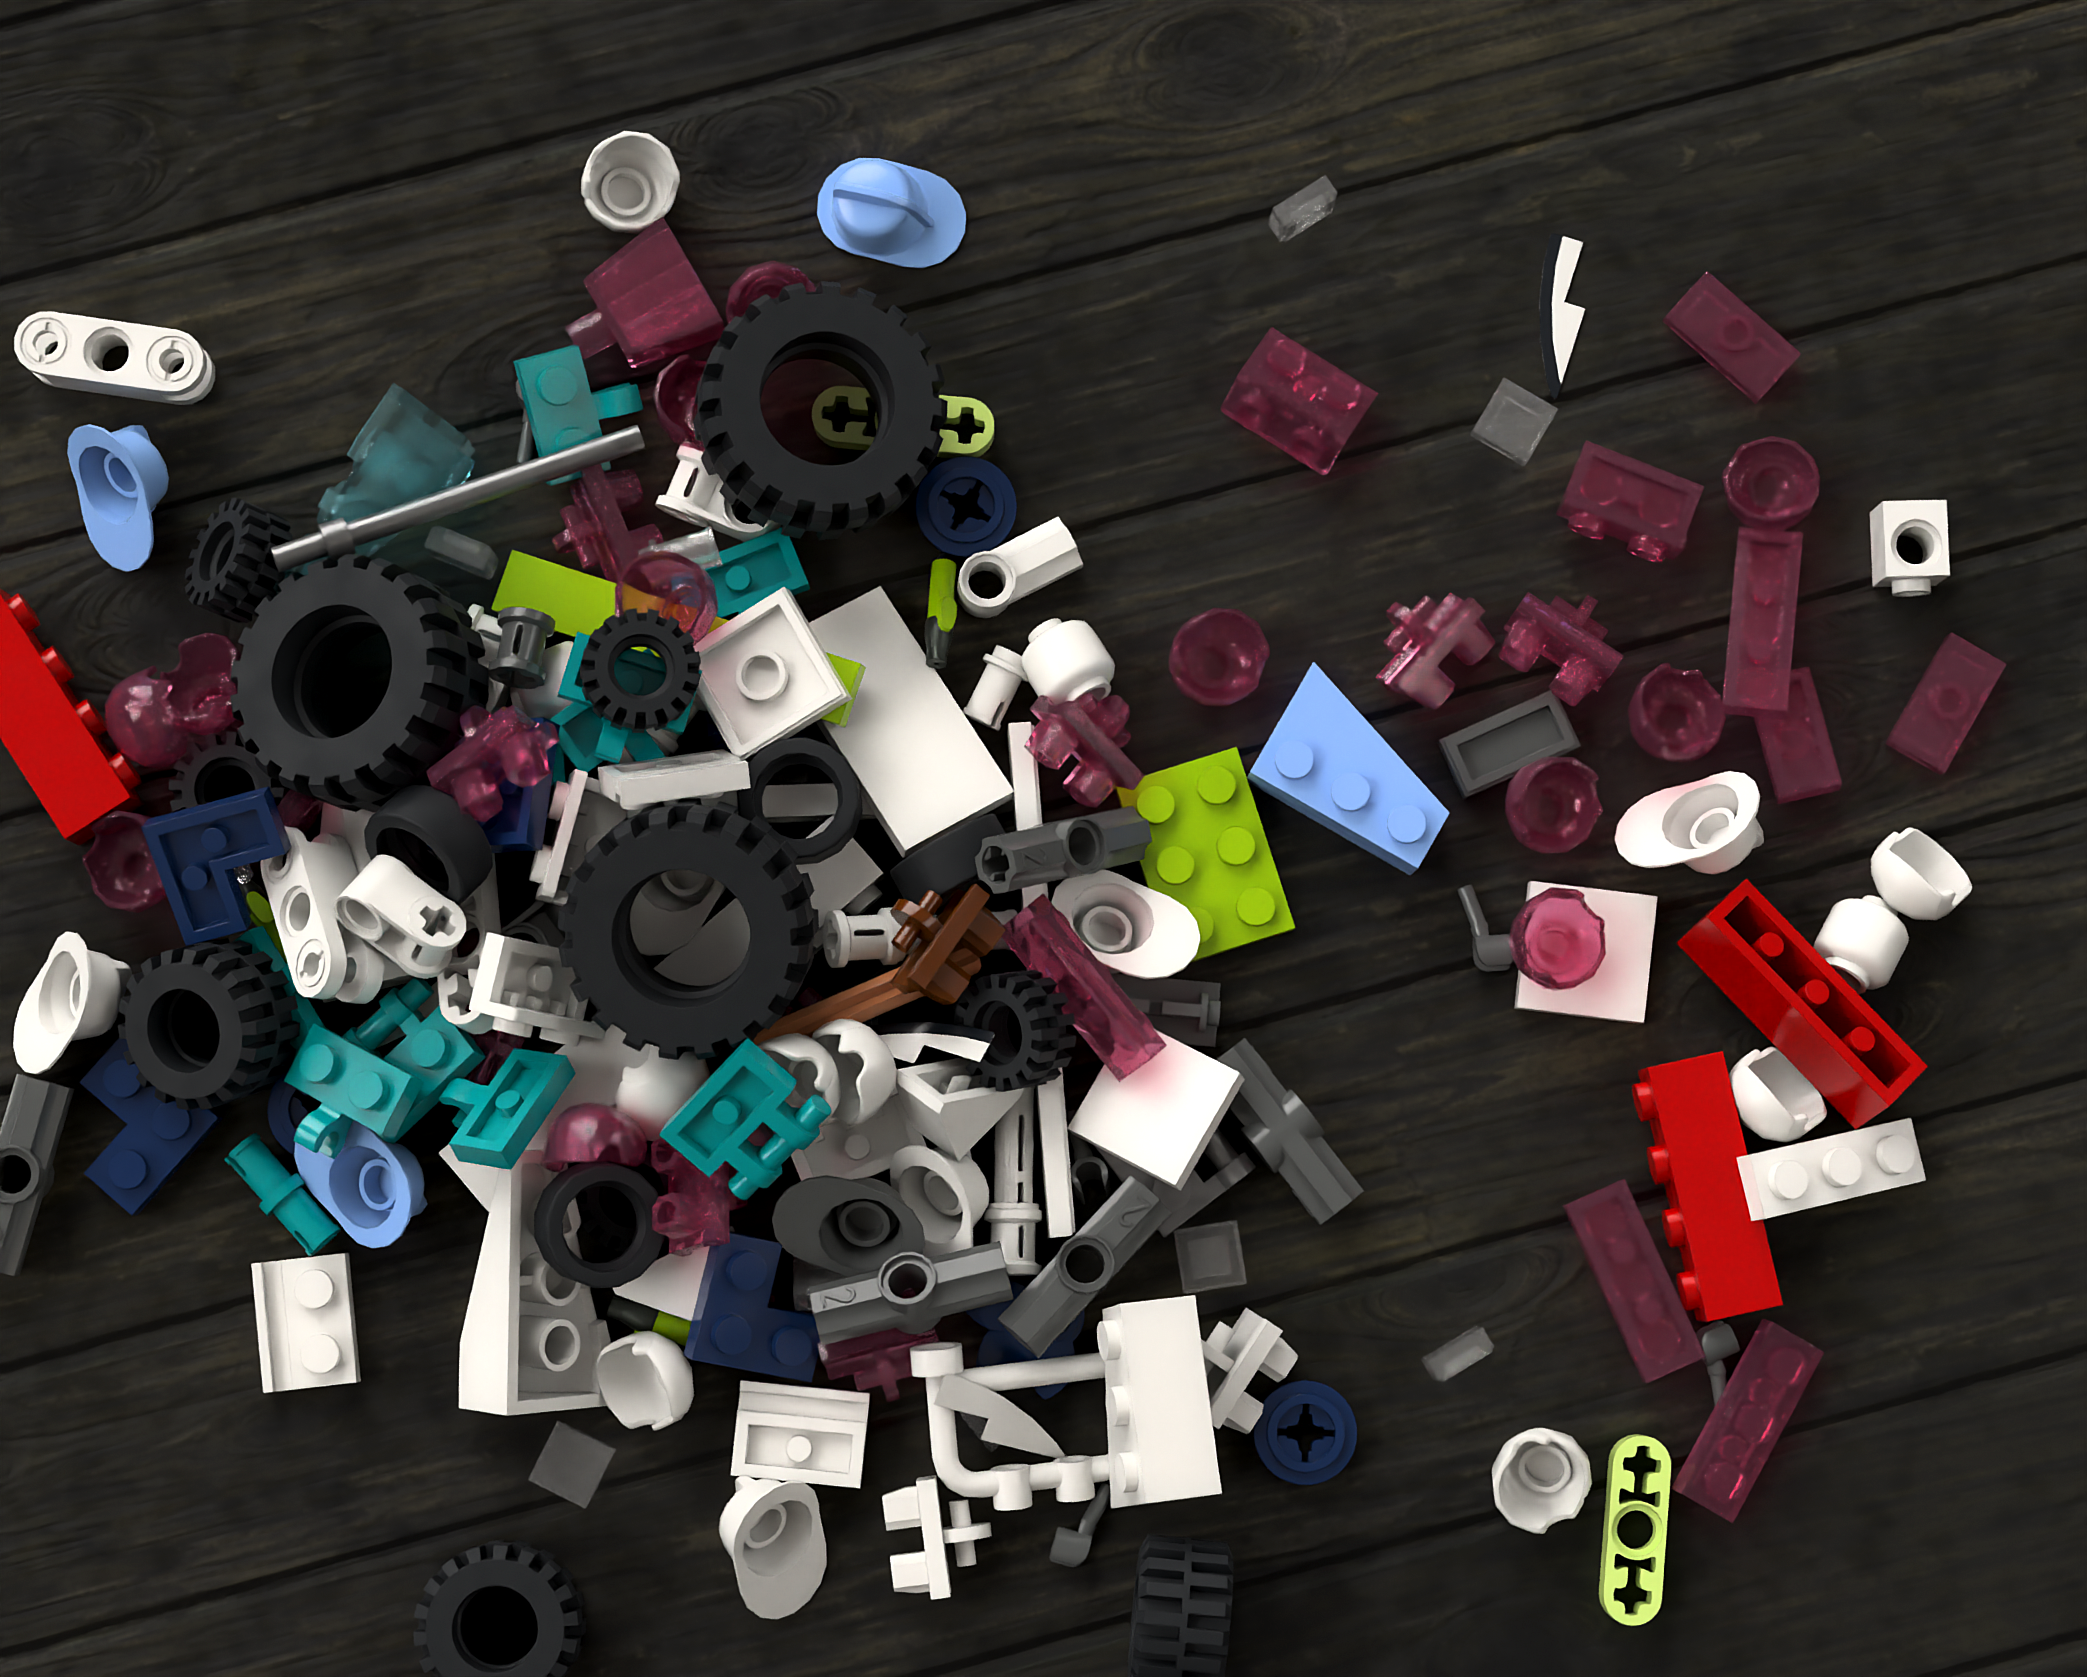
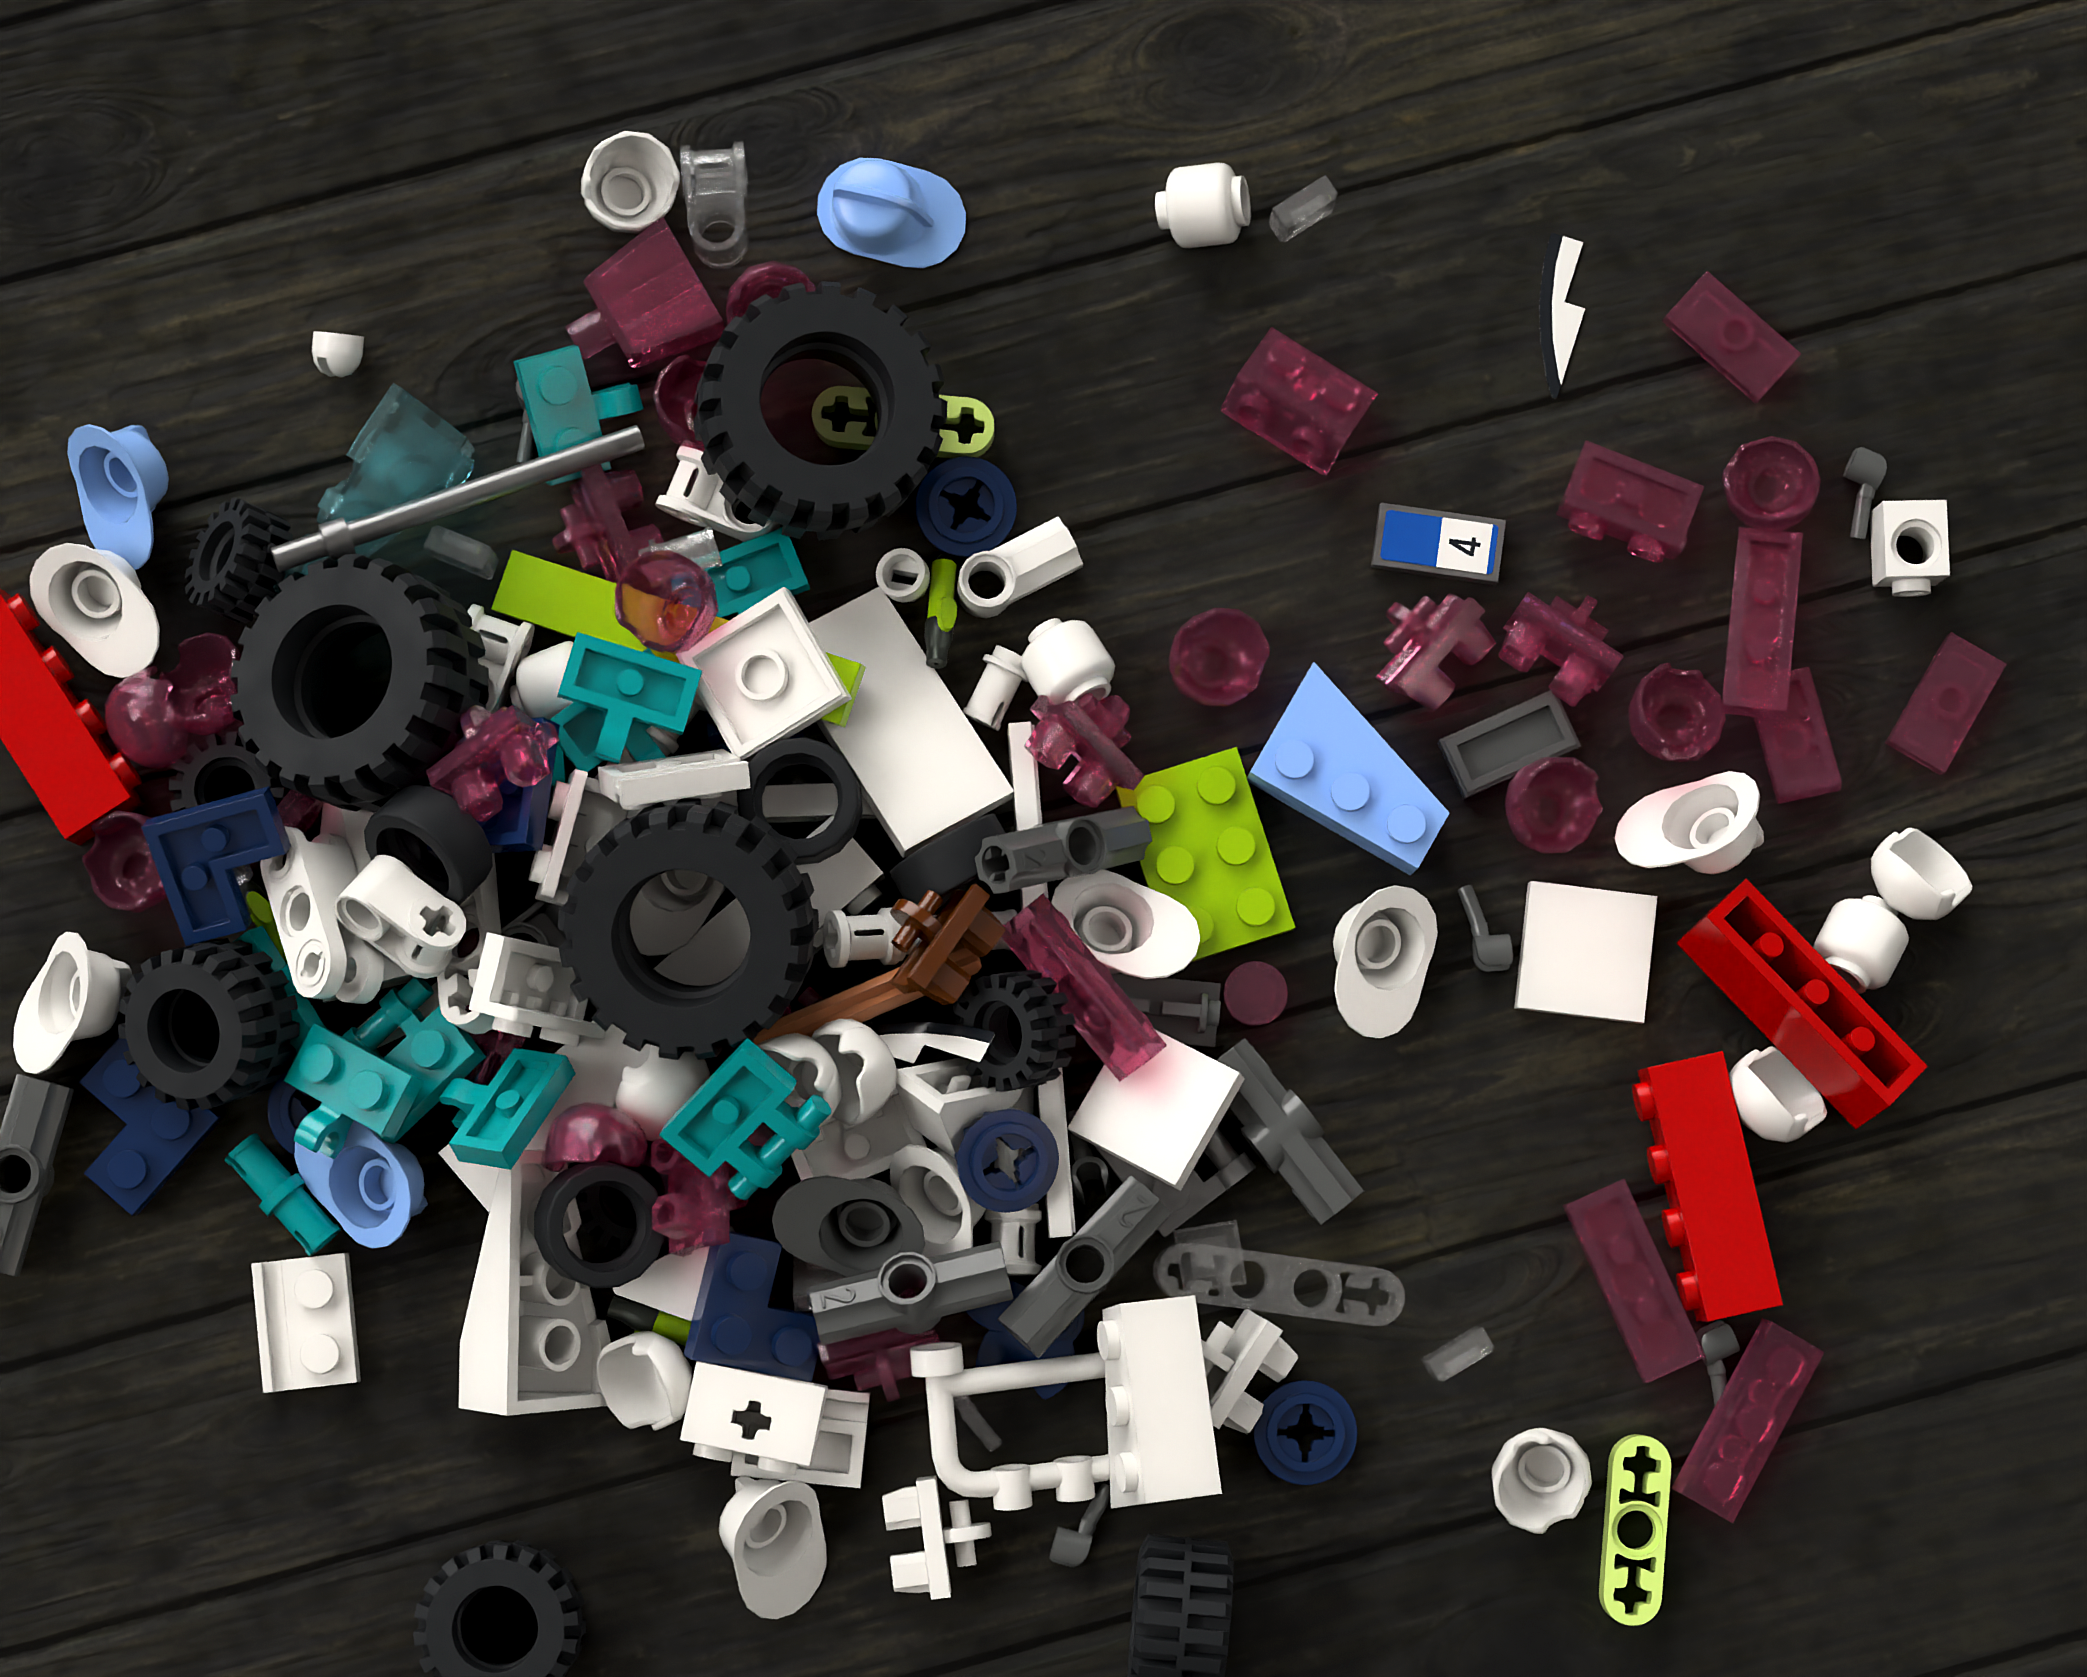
white piece [14,311,215,405] -> none
dark grey bush [488,607,556,689] -> none
clear tile [528,1420,617,1509] -> none
black tyre [580,608,701,733] -> none
white sticker [933,1373,1065,1458] -> none
clear tile [1470,378,1558,466] -> none
clear pink hair [1508,887,1606,991] -> none
white plate [1736,1118,1926,1221] -> none
none -> white piece [30,543,160,678]
none -> white hinge [312,331,364,377]
none -> clear piece [680,141,749,269]
none -> white brick [680,1361,828,1475]
none -> white hinge [876,548,930,603]
none -> dark blue gear [954,1107,1059,1213]
none -> clear beam [1154,1242,1405,1326]
none -> white head [1155,163,1251,248]
none -> clear pink tile [1223,961,1288,1026]
none -> white piece [1333,885,1438,1038]
none -> tile [1371,503,1506,586]
none -> dark grey hand [1843,447,1887,539]

